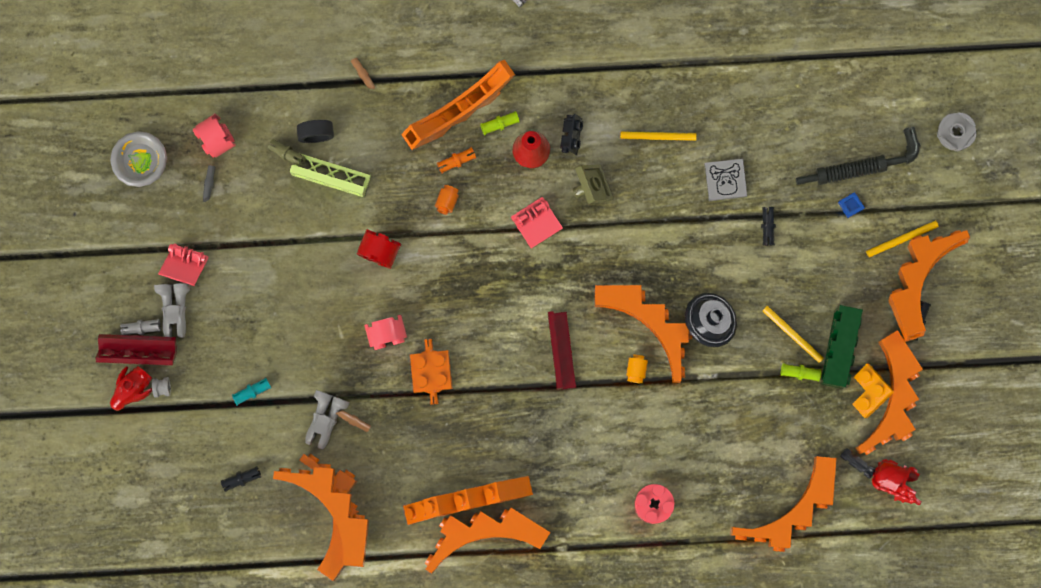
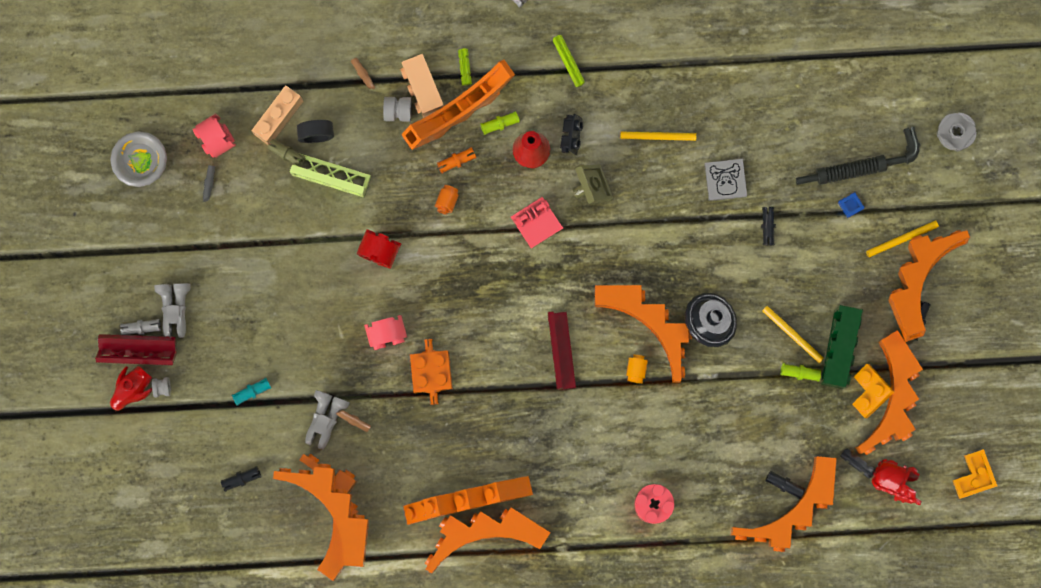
coral hinge [158,243,209,286] -> none
none -> light nougat brick [251,85,303,145]
none -> light grey wheel [383,97,412,122]
none -> light nougat brick [400,54,444,118]
none -> lime axle [458,48,472,86]
none -> lime axle [553,35,585,87]
none -> black pin [765,470,805,499]
none -> light orange plate [952,449,997,499]

